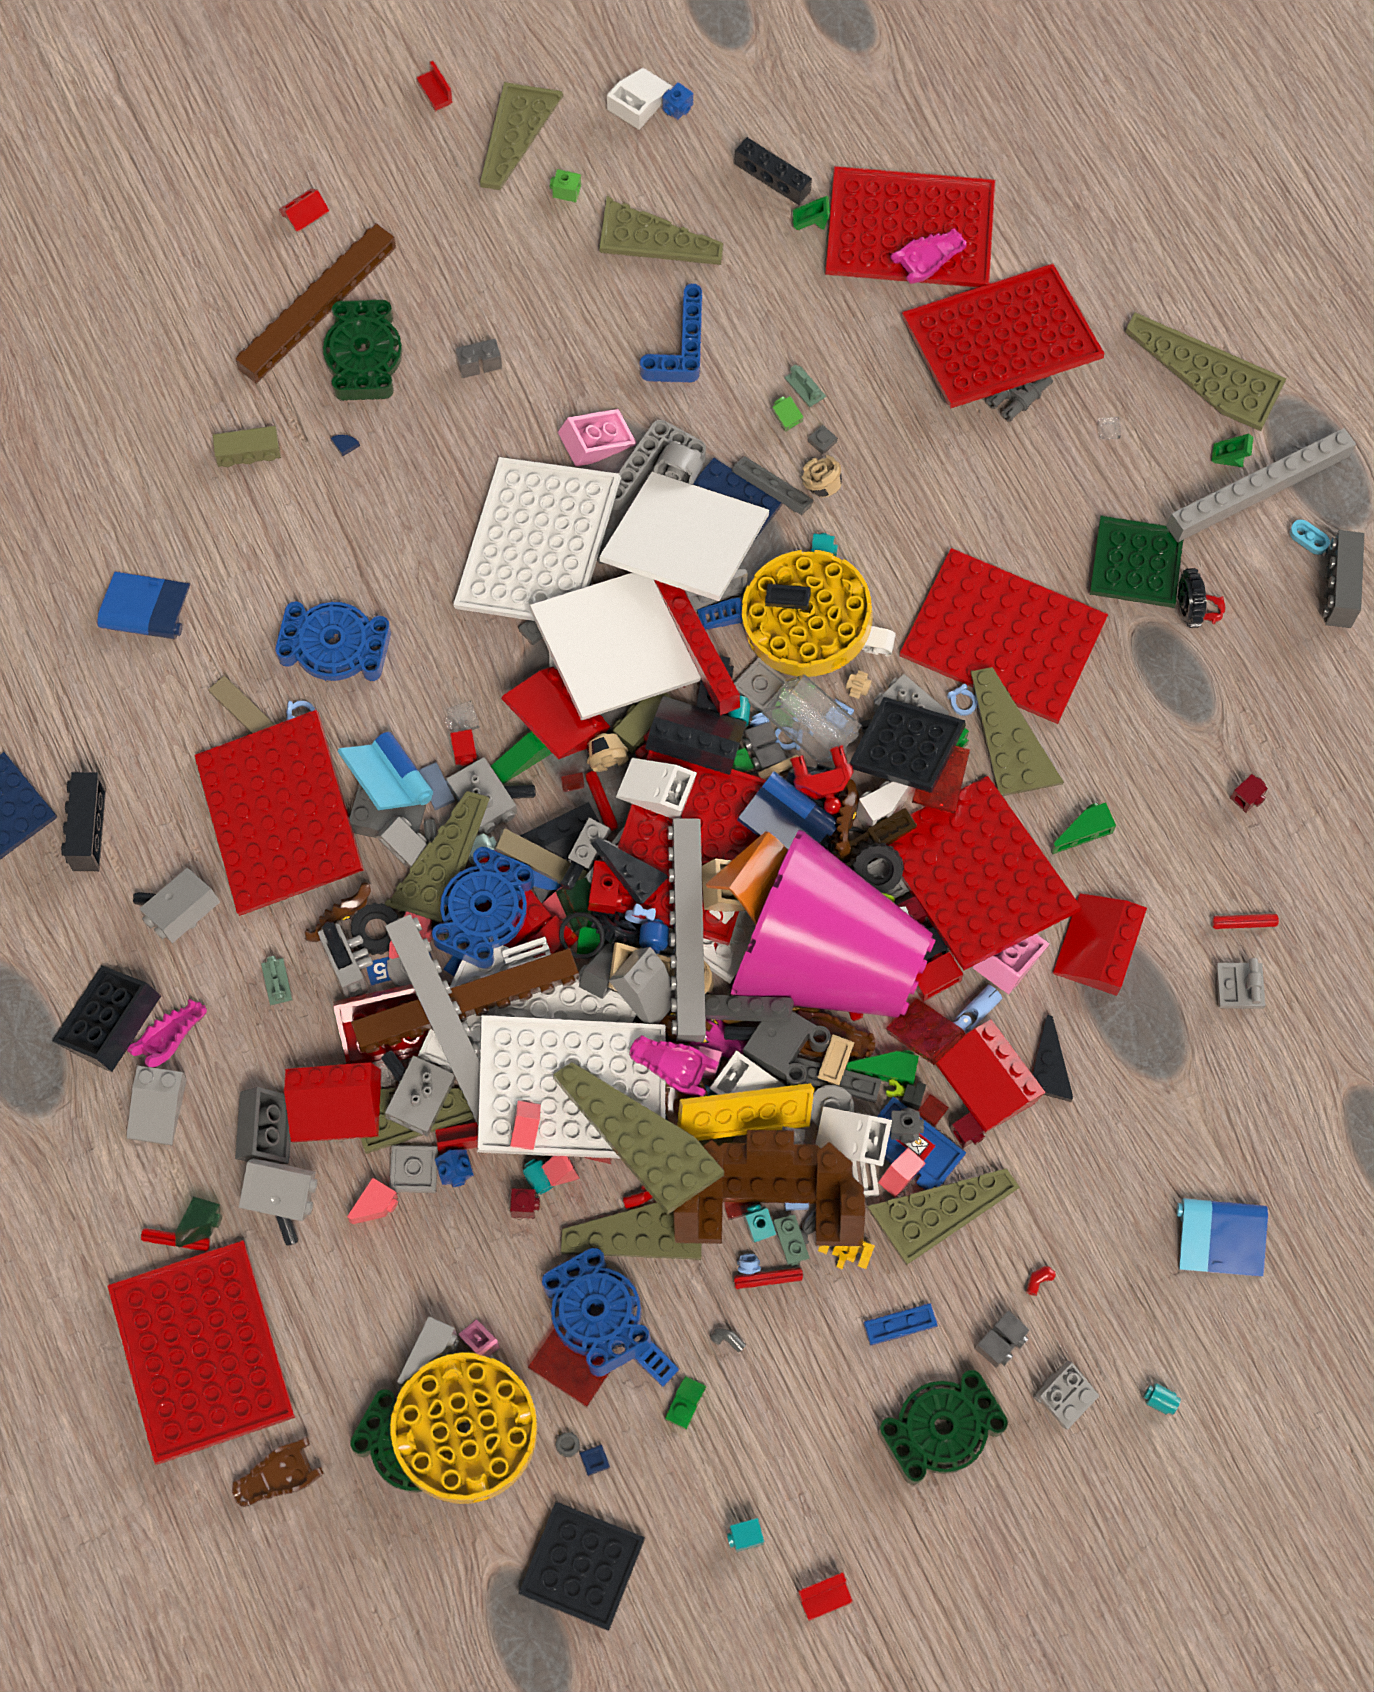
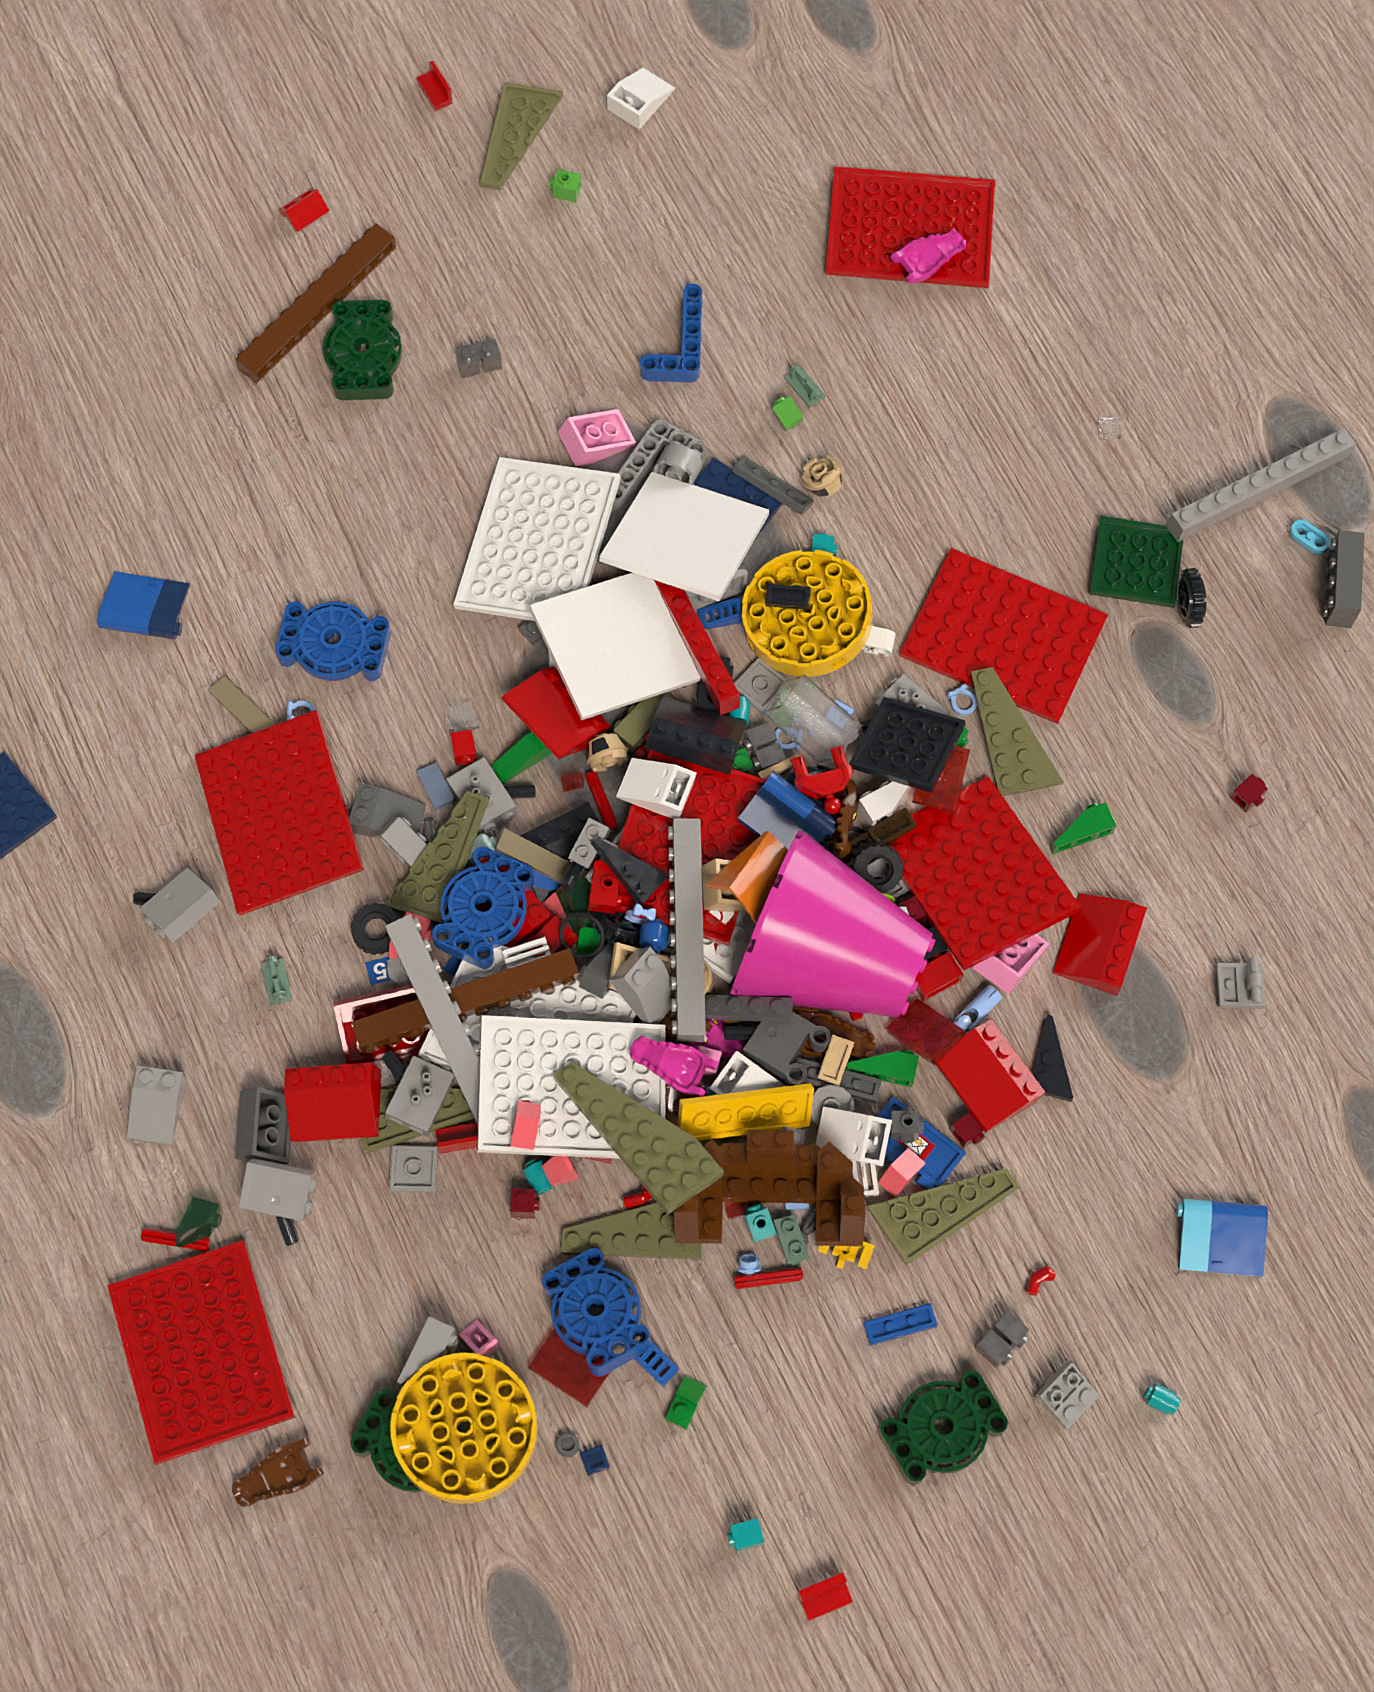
black slope [52,965,161,1072] -> none
black brick [61,772,106,872] -> none
dark pink animal [127,999,207,1068] -> none
olive brick [213,426,281,467] -> none
reddish brown animal [305,882,371,942] -> none
light grey piece [318,921,373,998] -> none
dark blue tile [331,435,360,457] -> none
medium azure door [337,732,433,810] -> none
coral slope [347,1178,399,1224] -> none
blue brick [435,1150,474,1187] -> none
black plate [518,1501,645,1631] -> none
olive wing [600,196,724,265] -> none
blue brick [662,82,694,120] -> none
dark grey arm [710,1328,746,1352] -> none
black brick [734,137,812,206] -> none
light blue plate [749,712,771,727] -> none
green slope [793,196,830,231] -> none
dark grey plate [808,425,838,455] -> none
tan gear [846,671,872,699] -> none
pearl dark grey piece [885,1080,926,1111] -> none
red plate [902,264,1105,409] -> none
clear red tile [918,1094,949,1127] -> none
dark grey pin [986,376,1053,422] -> none
olive wing [1125,312,1287,431] -> none
red piece [1203,595,1226,625] -> none
green slope [1212,434,1254,467] -> none
red axle [1212,914,1279,929] -> none

